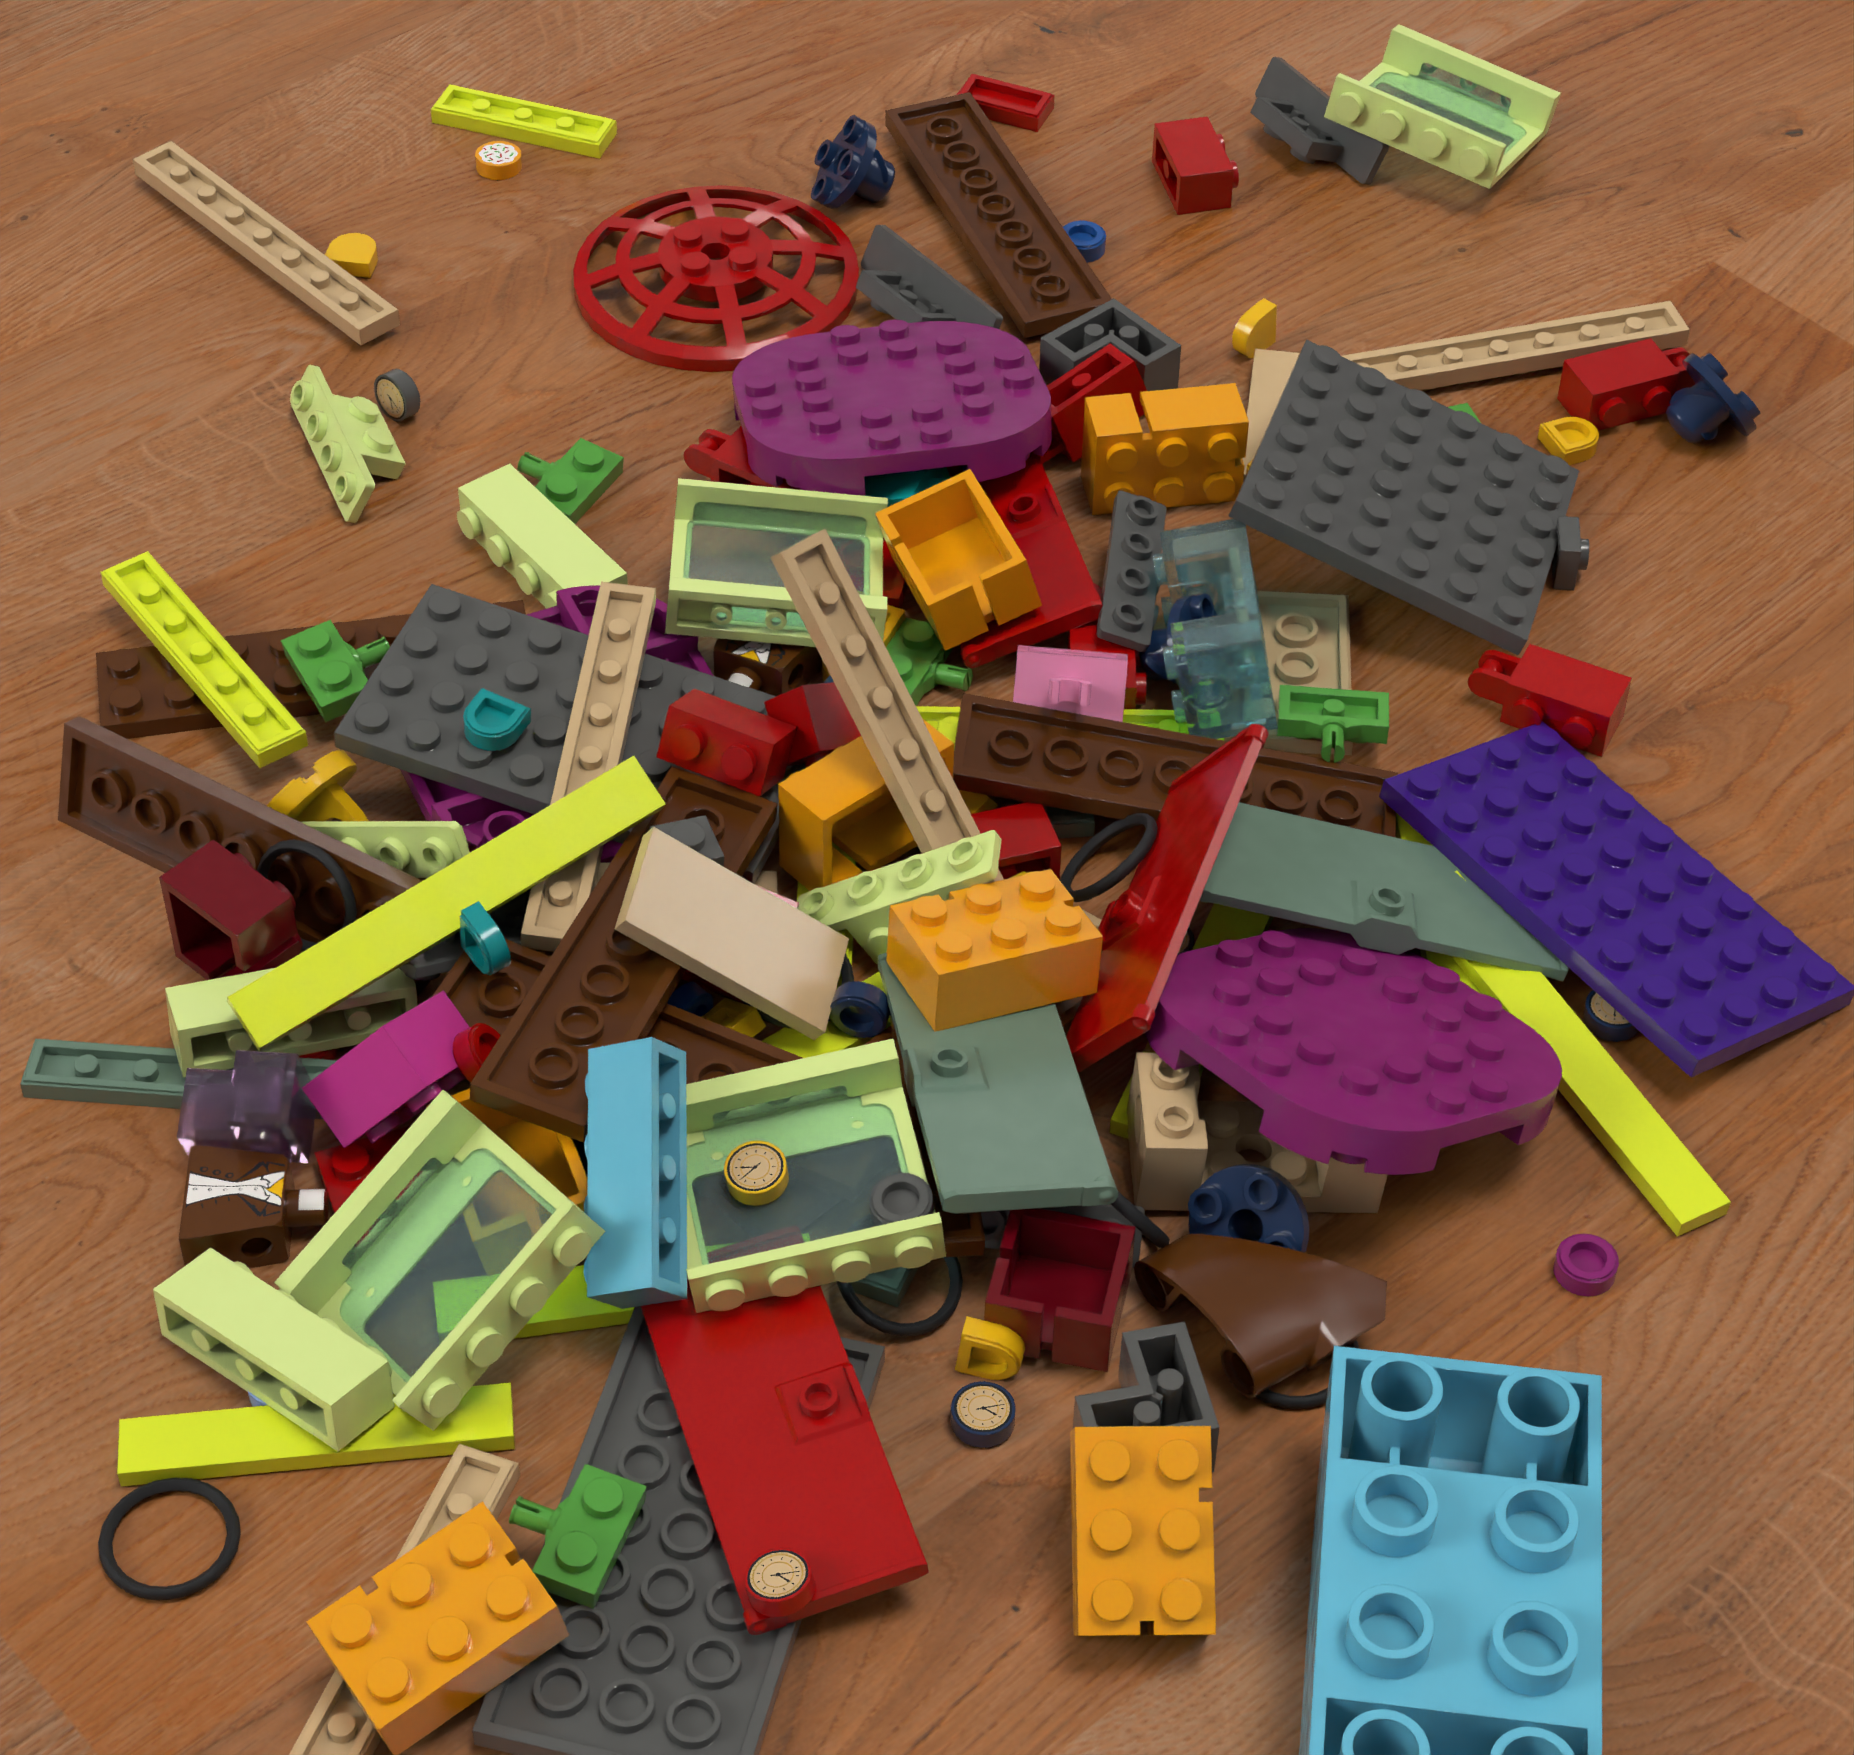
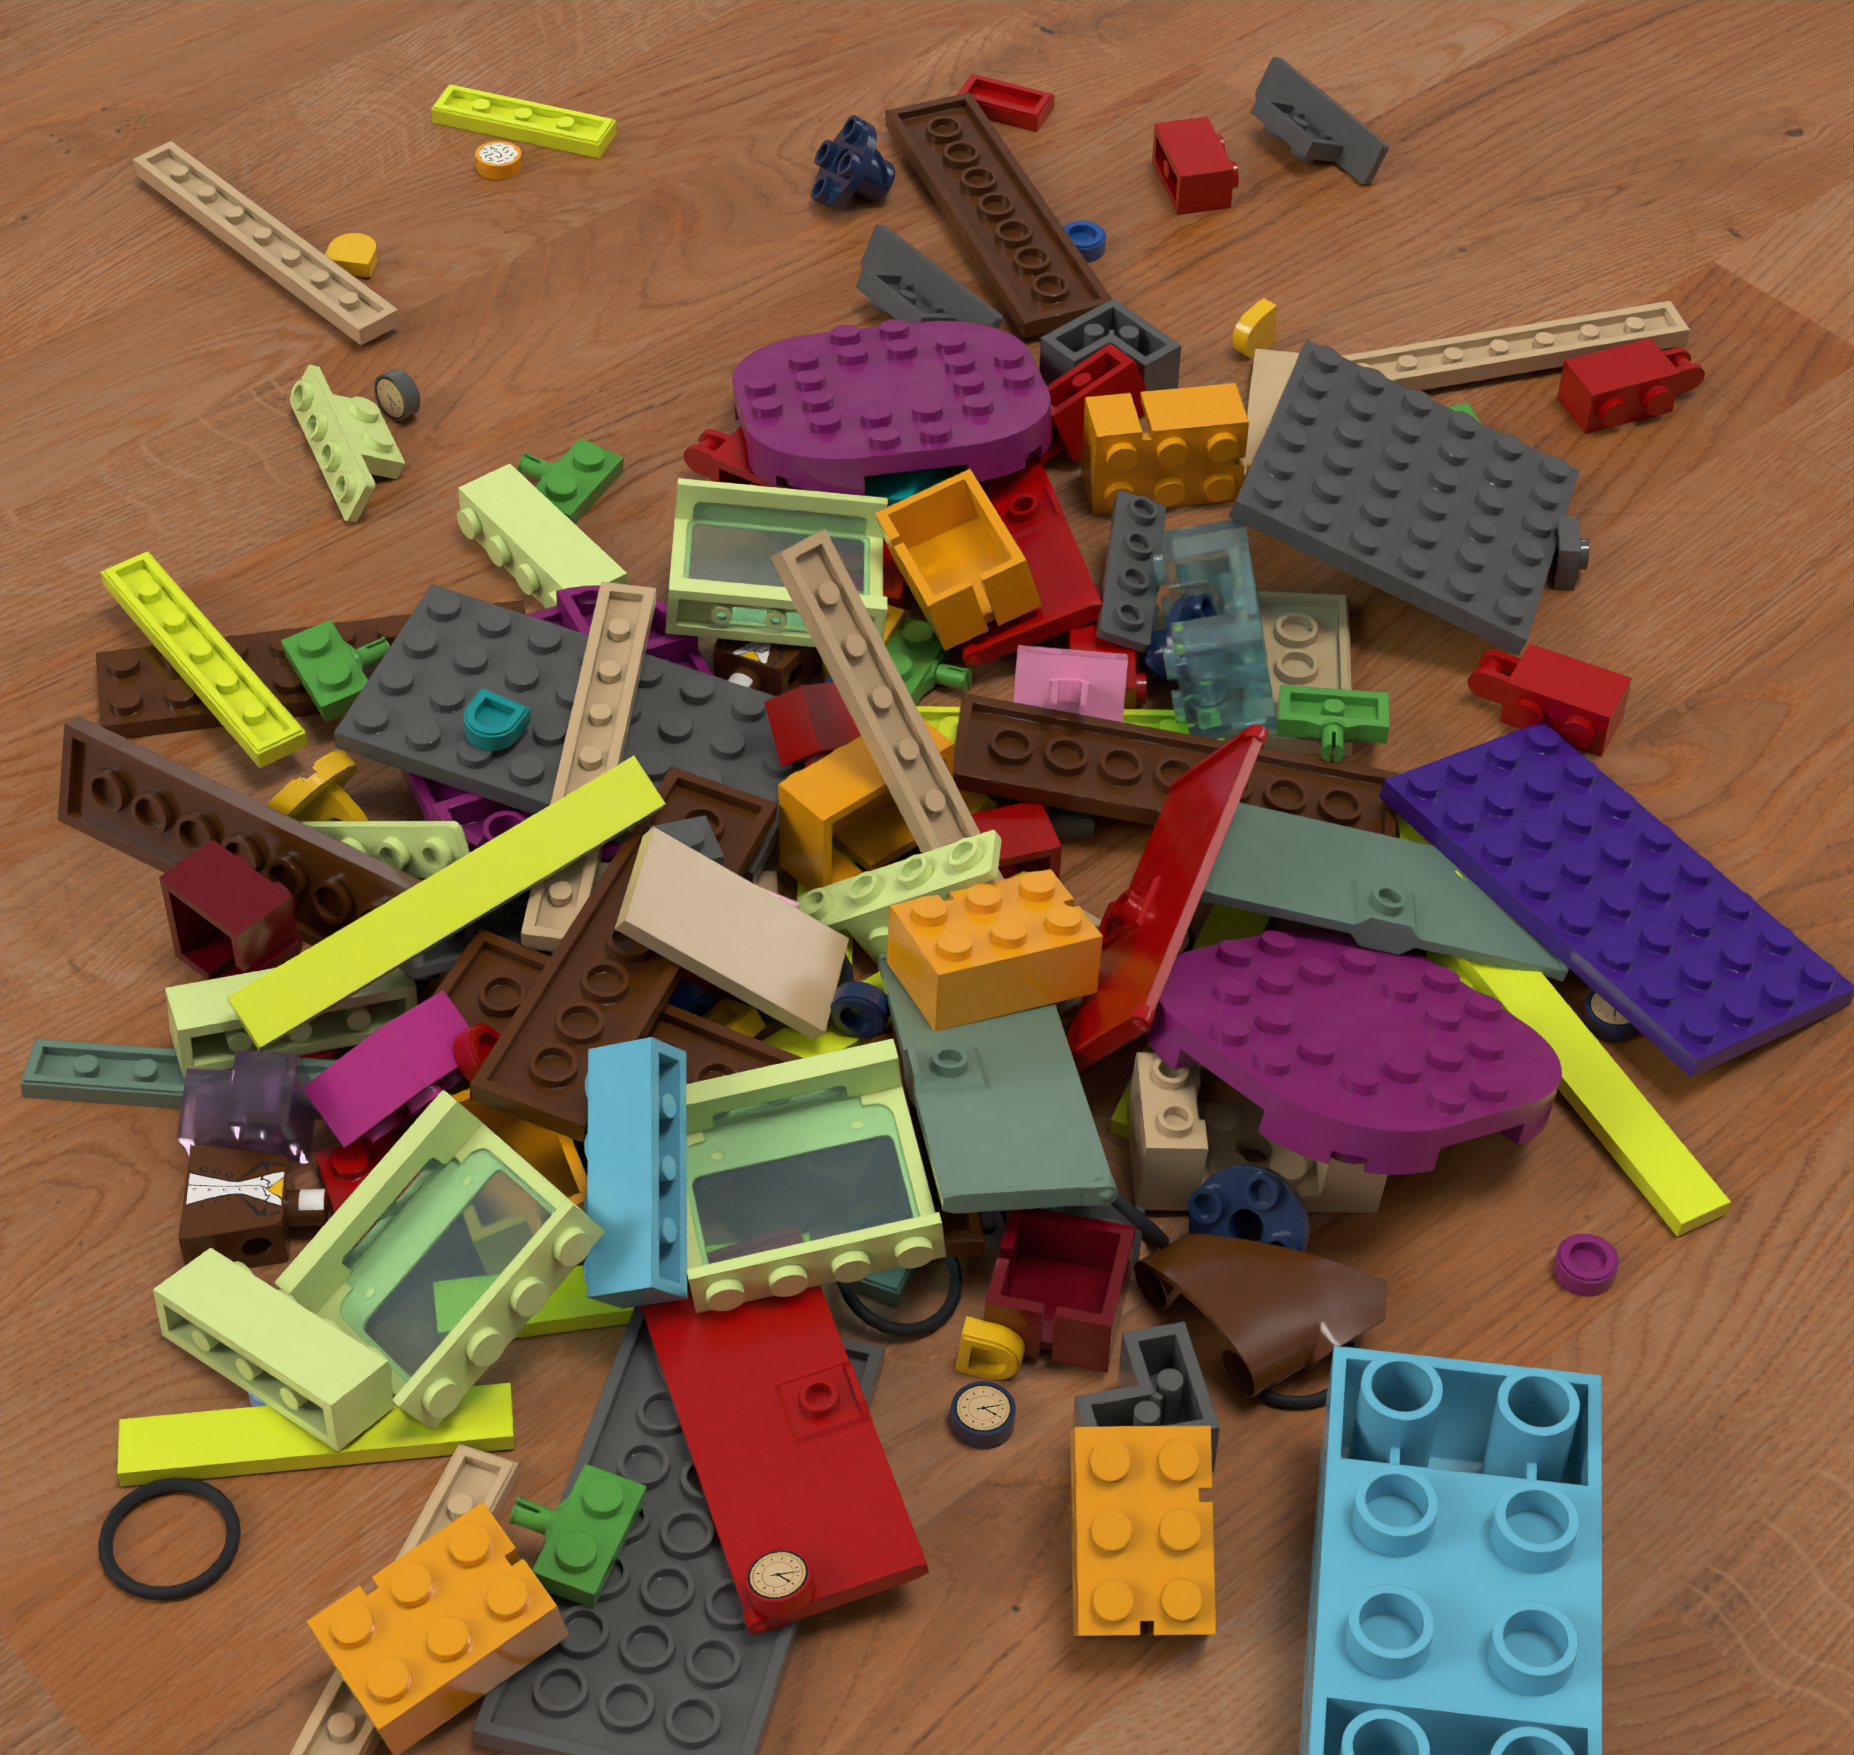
black tyre [257,839,357,952] -> none
teal tile [460,901,511,975] -> none
red dish [573,185,859,372] -> none
red brick [656,688,797,796] -> none
tile [724,1141,789,1206] -> none
dark grey tile [869,1173,934,1226] -> none
black tyre [1060,813,1158,902] -> none
yellowish green panel [1324,24,1561,189] -> none
yellow tile [1538,417,1599,466] -> none
dark blue plate [1666,352,1761,444] -> none

